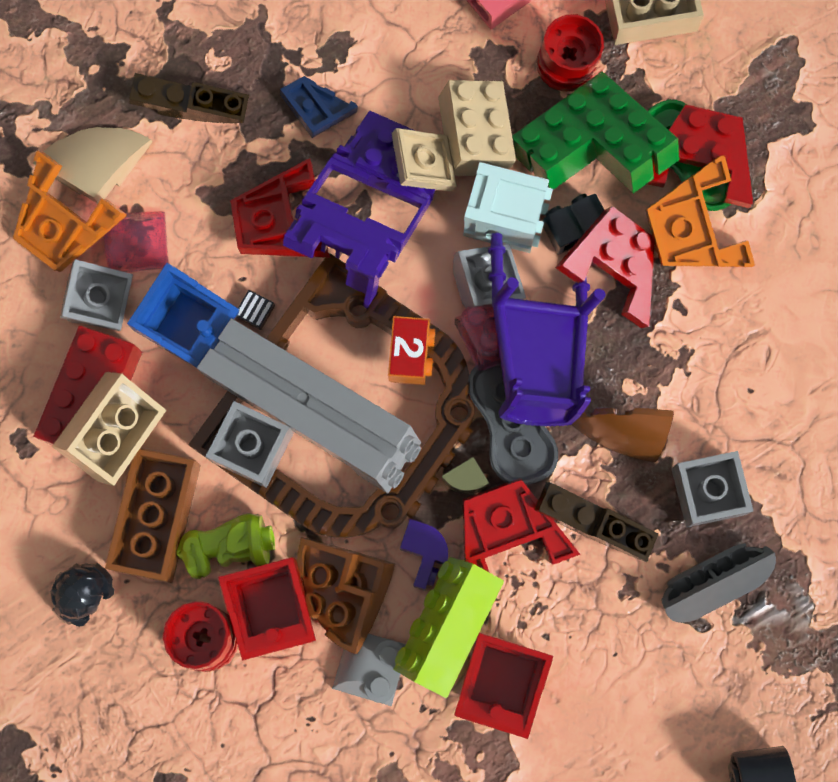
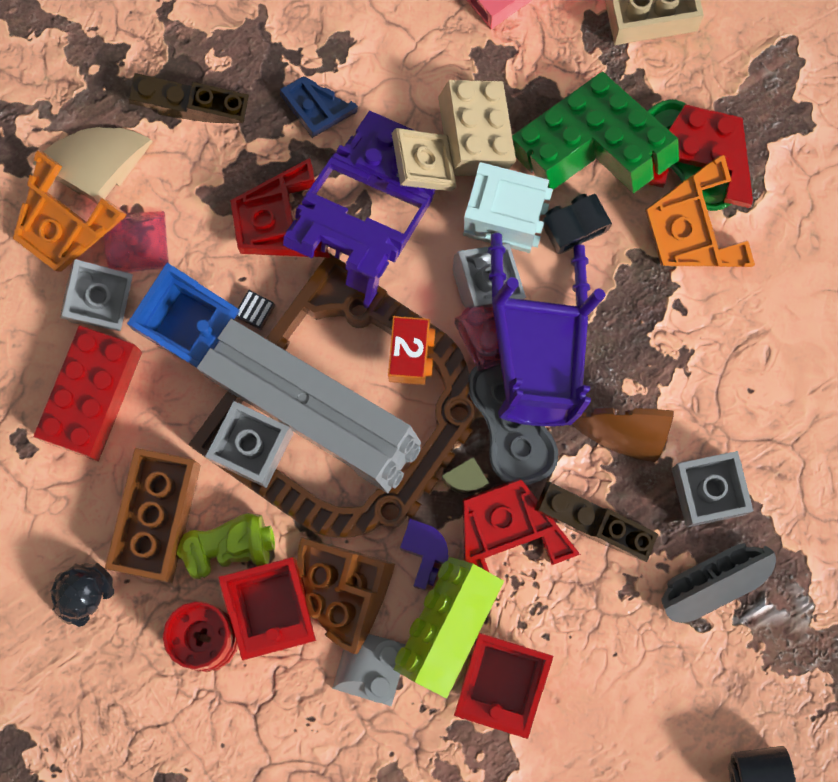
tan brick [52,372,166,486] -> none
red wheel [536,14,604,92] -> none
wing [555,206,655,329] -> none

